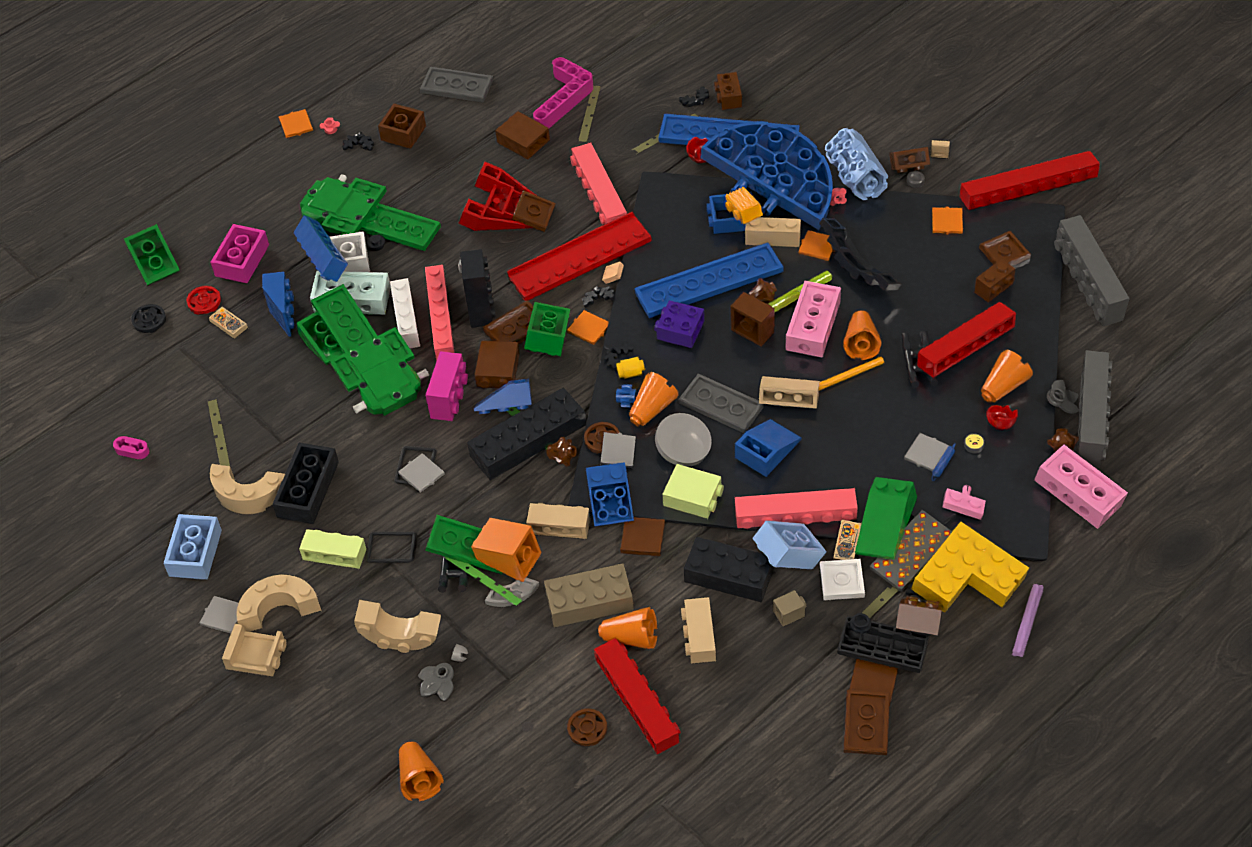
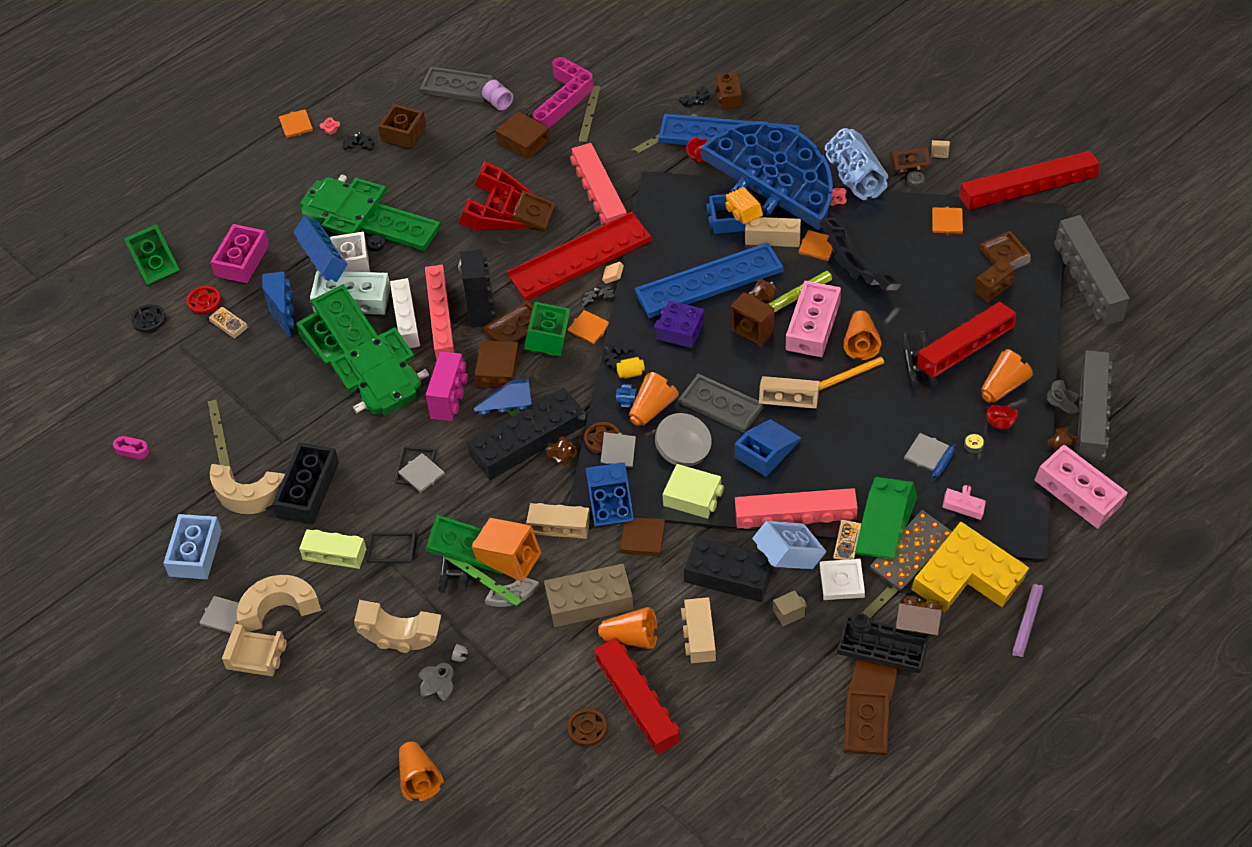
none -> lavender wheel [482,80,513,110]

